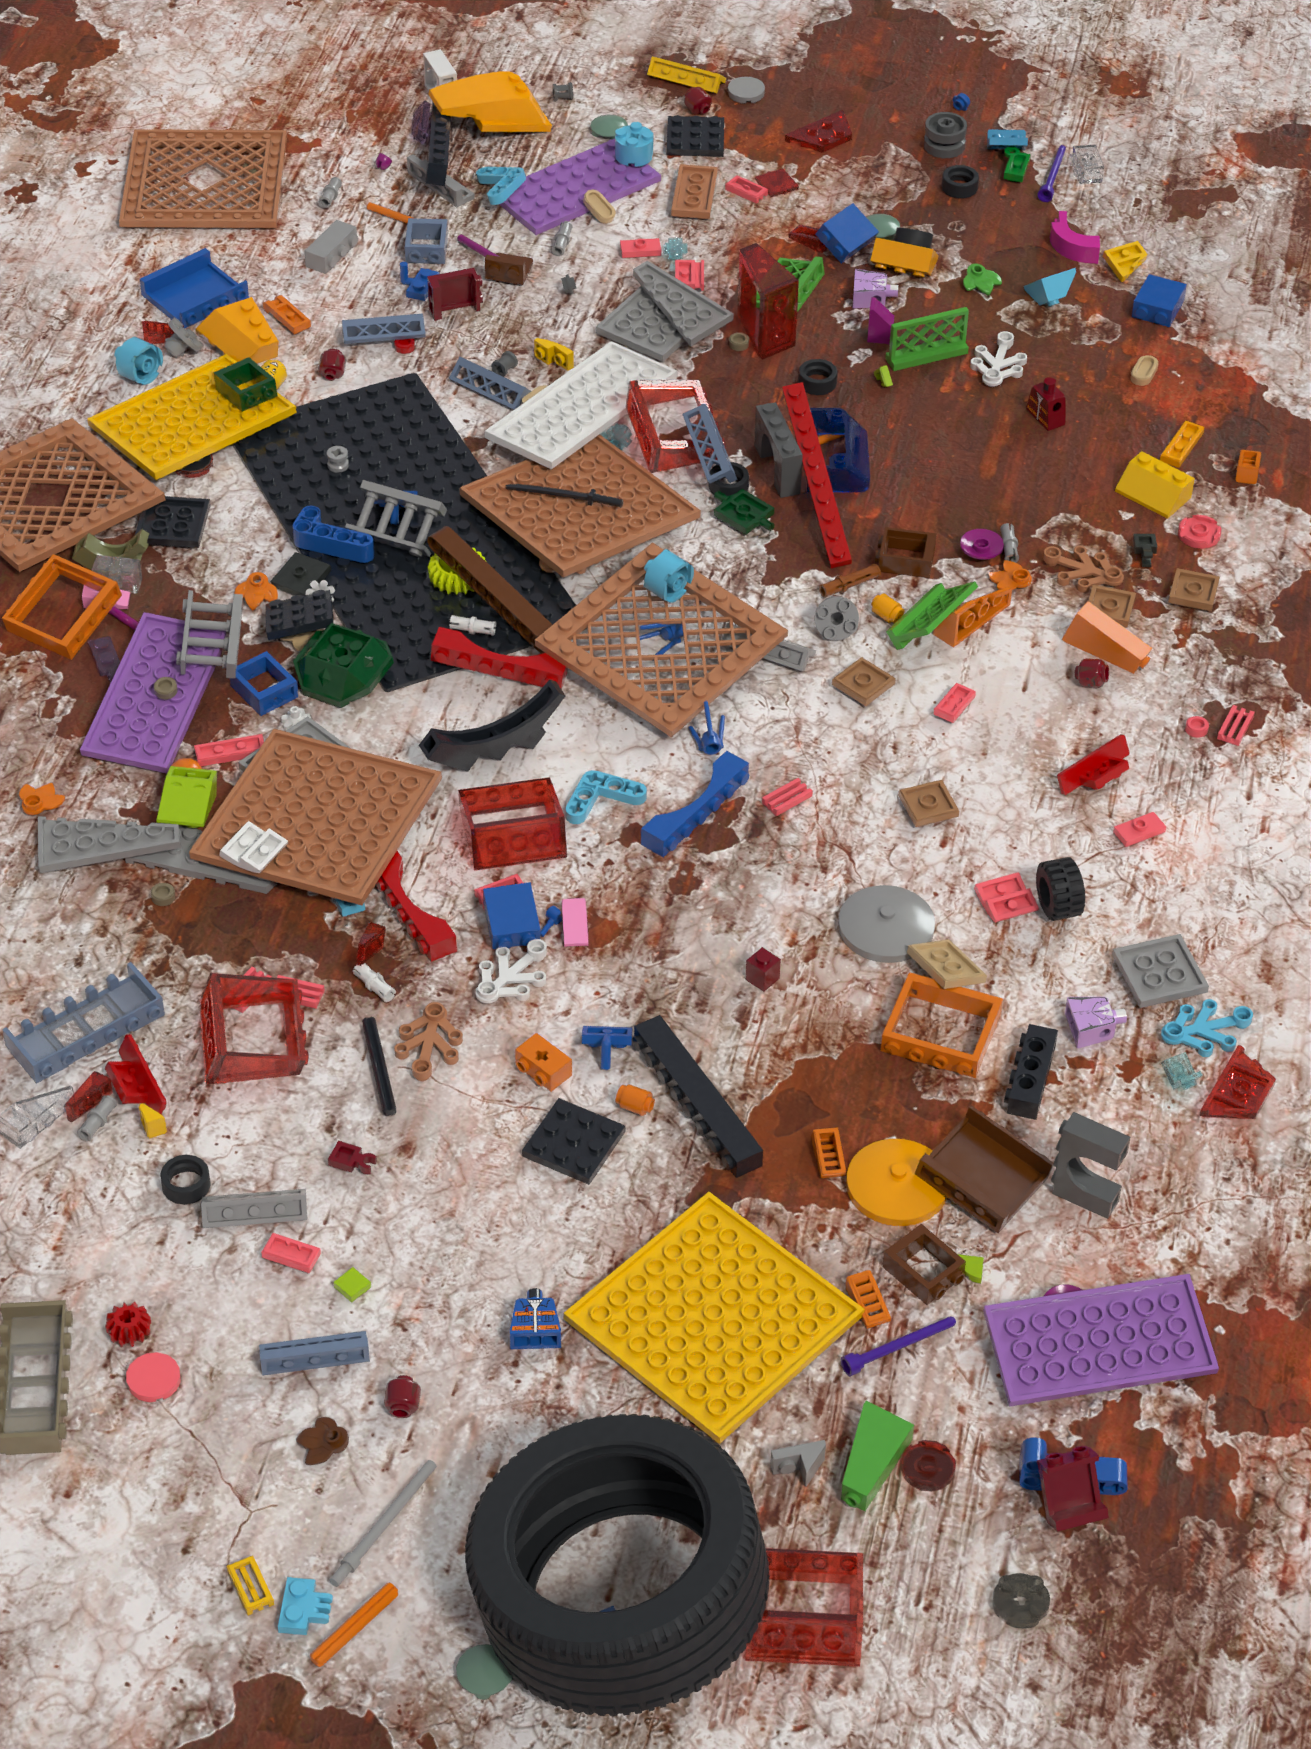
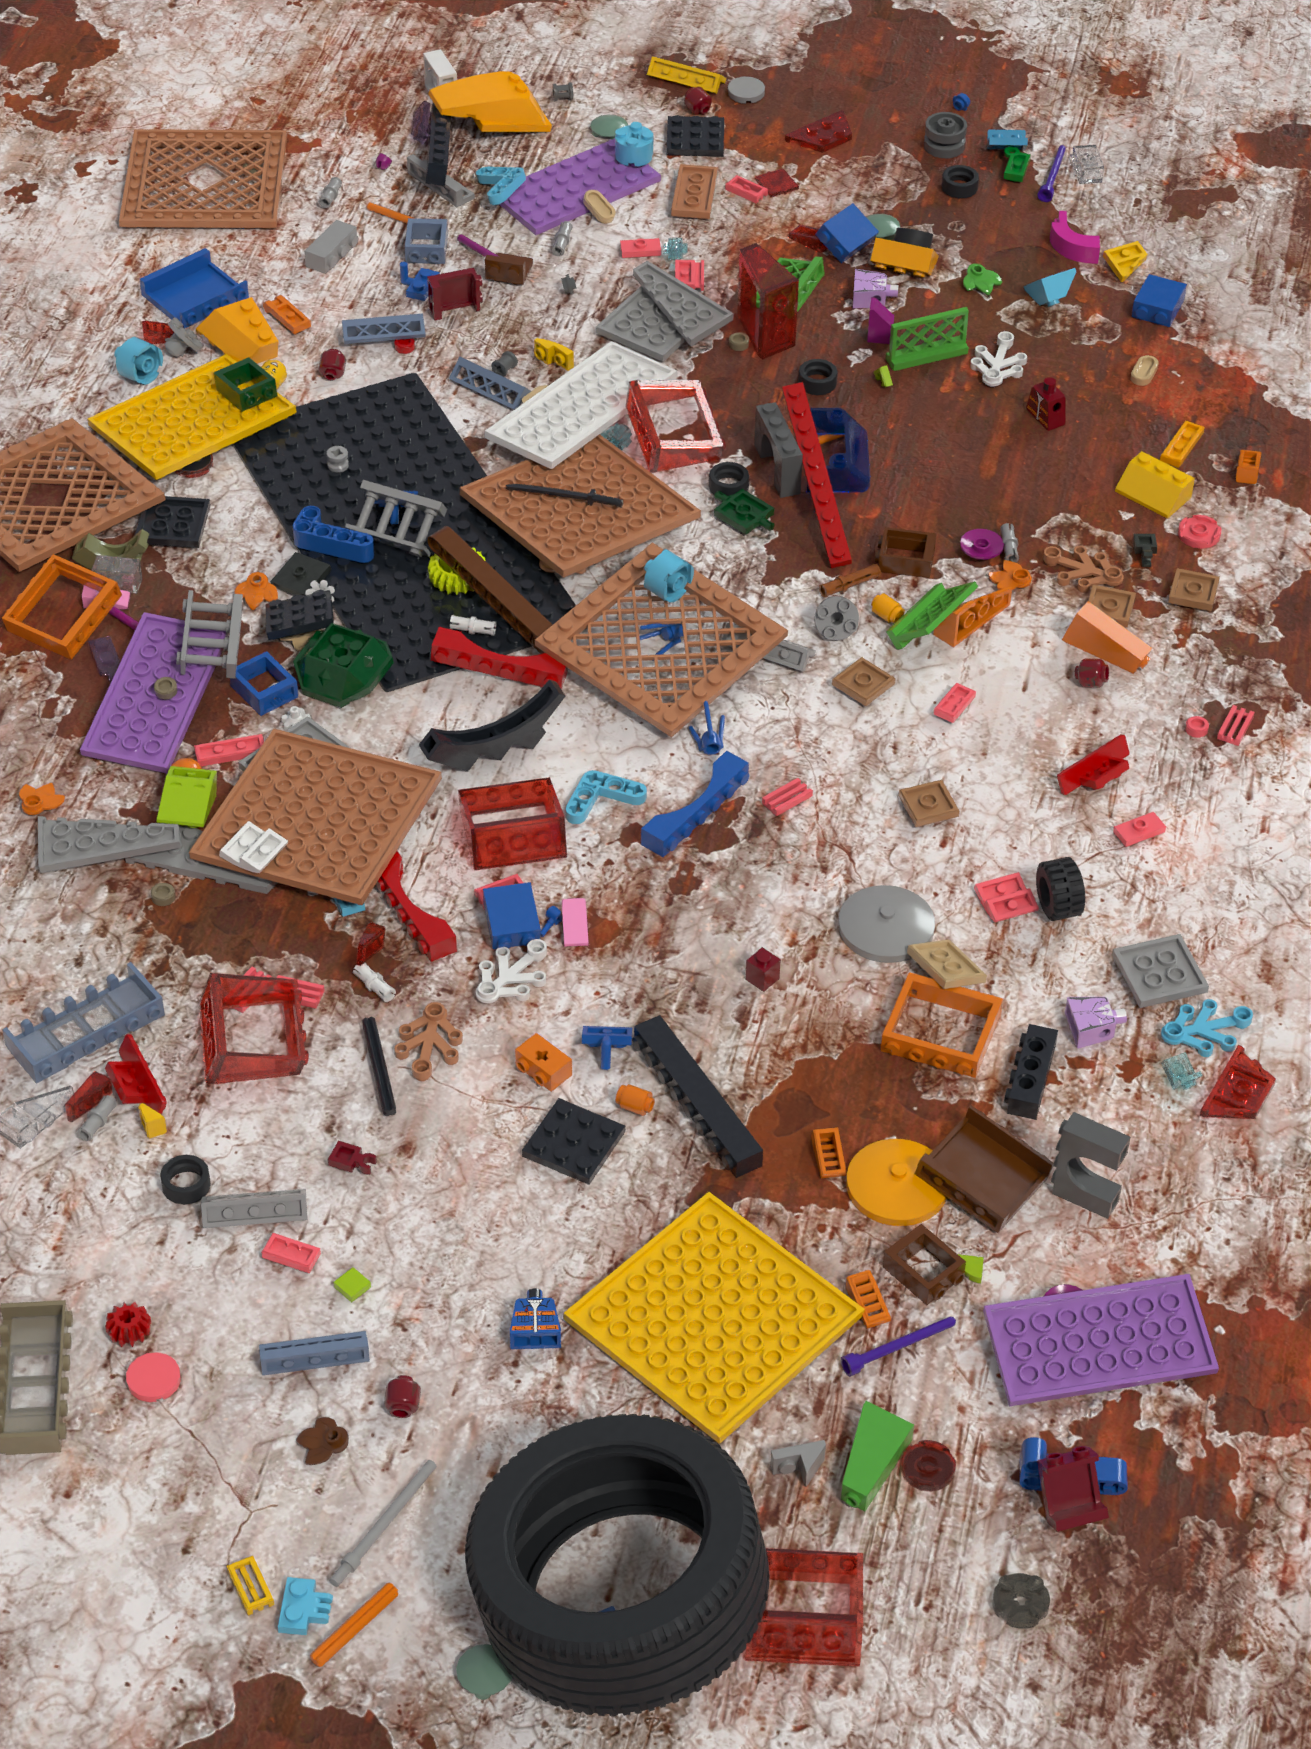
sand blue fence [682,403,737,483] -> none

